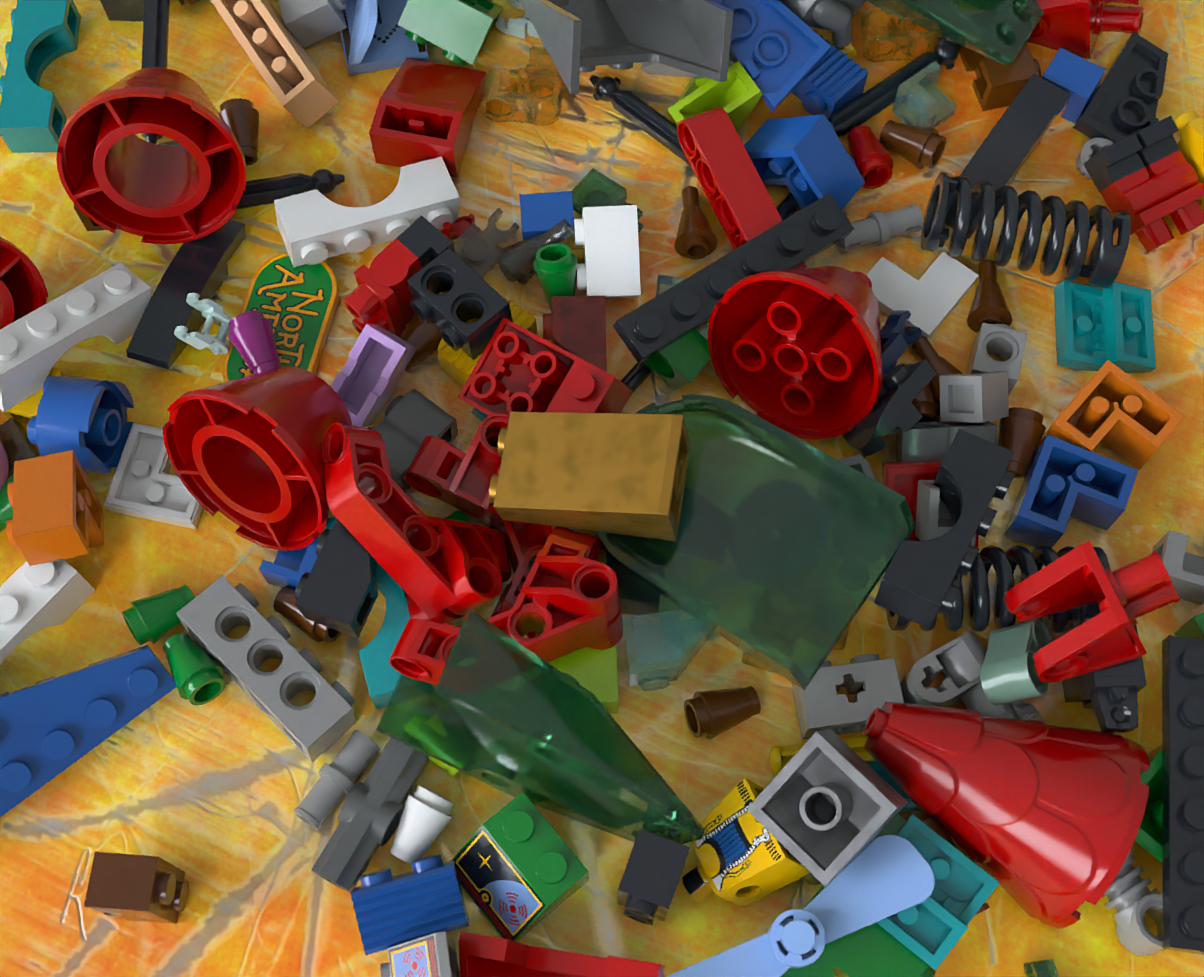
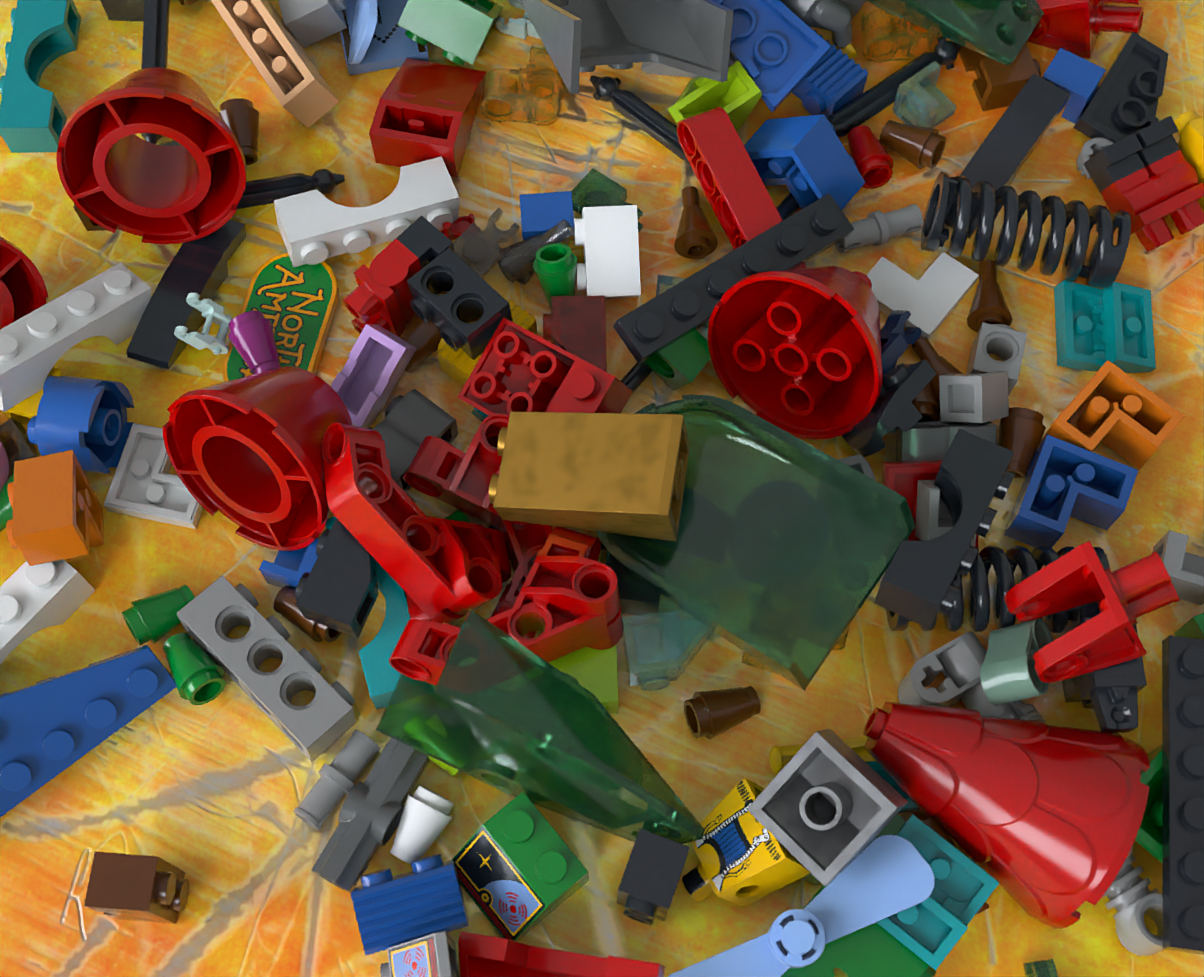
light grey brick [791,654,904,740] -> none

